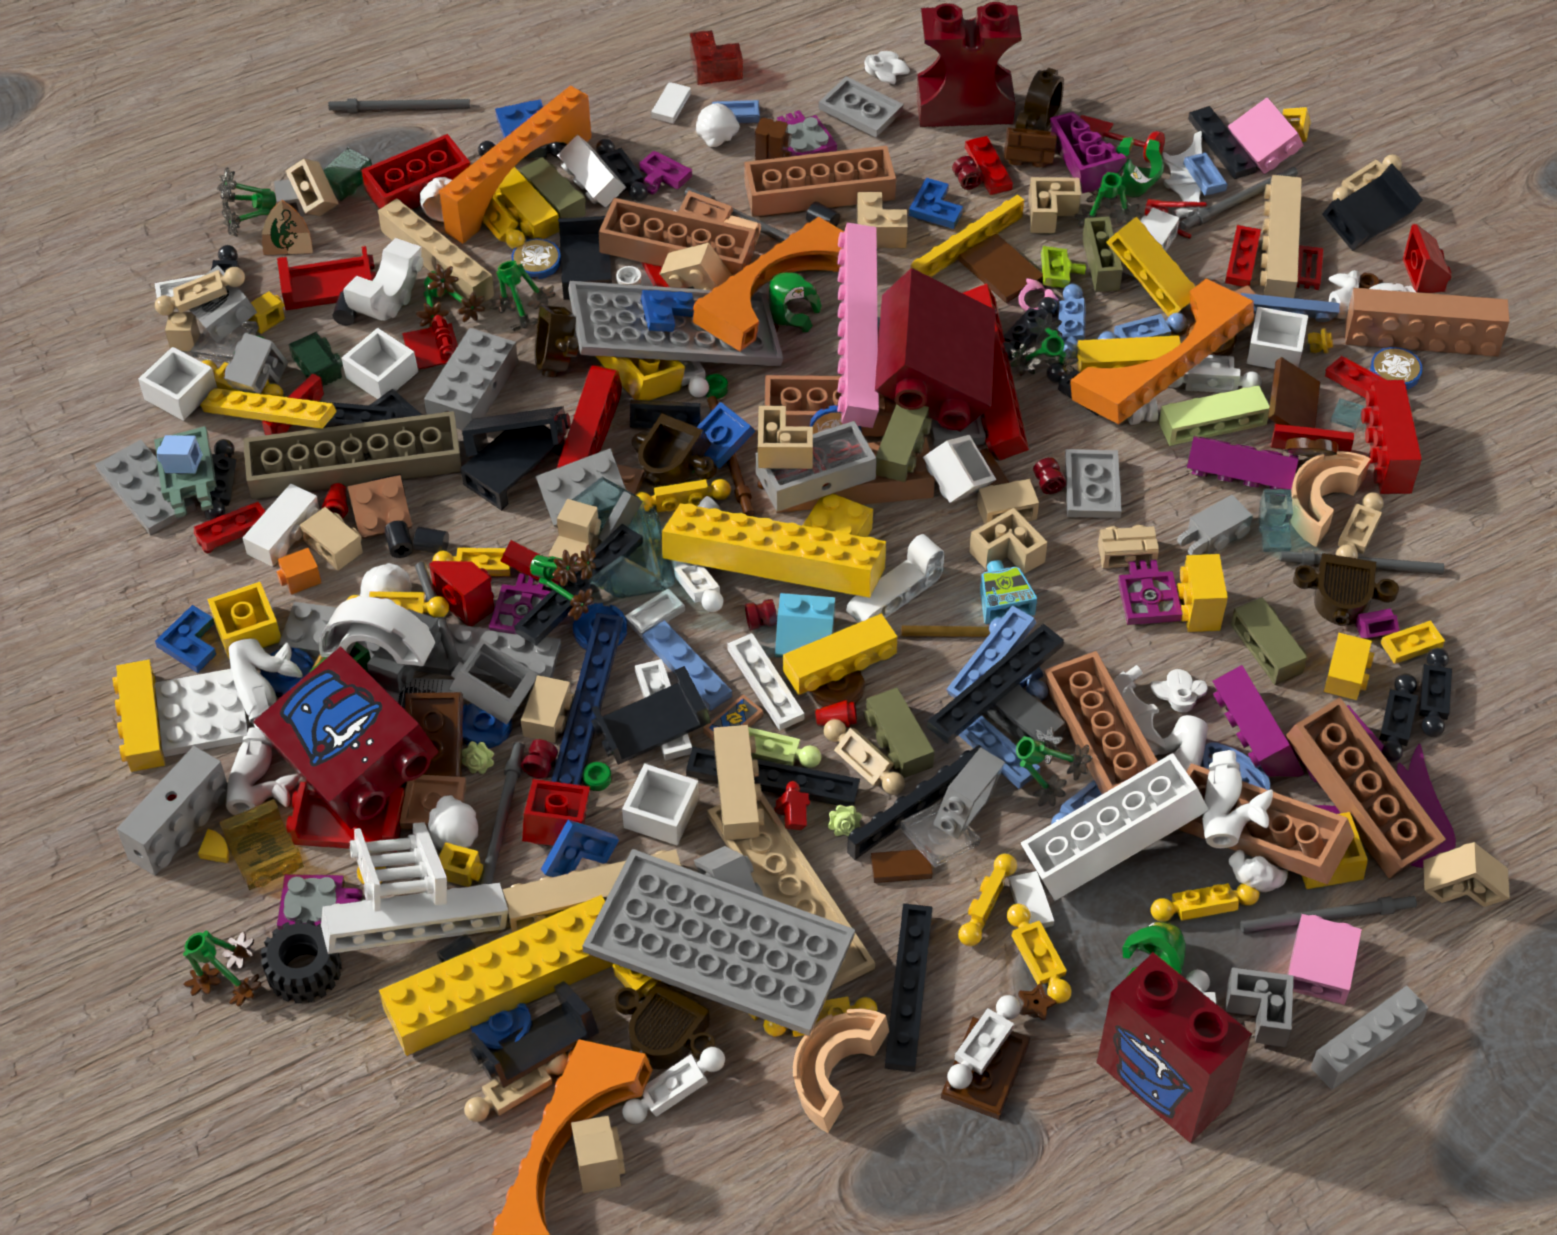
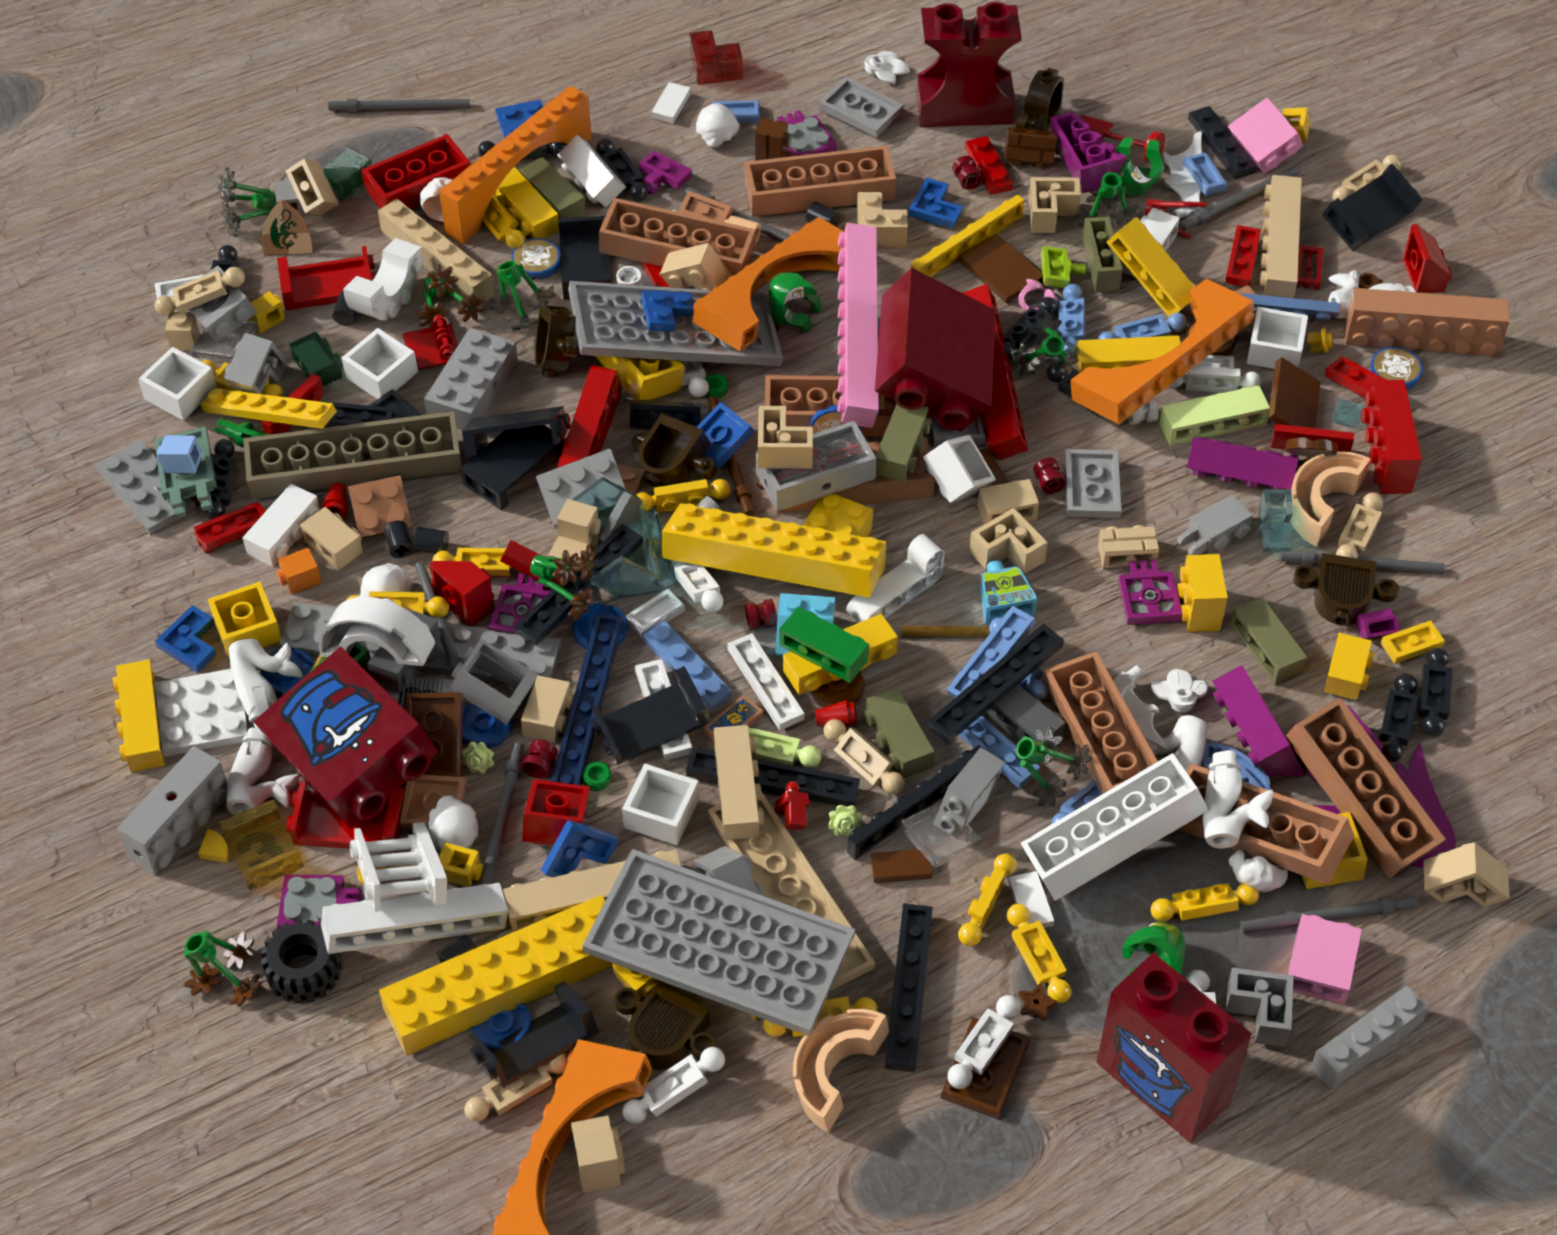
none -> green arm [215,418,270,448]
none -> green brick [779,606,869,683]

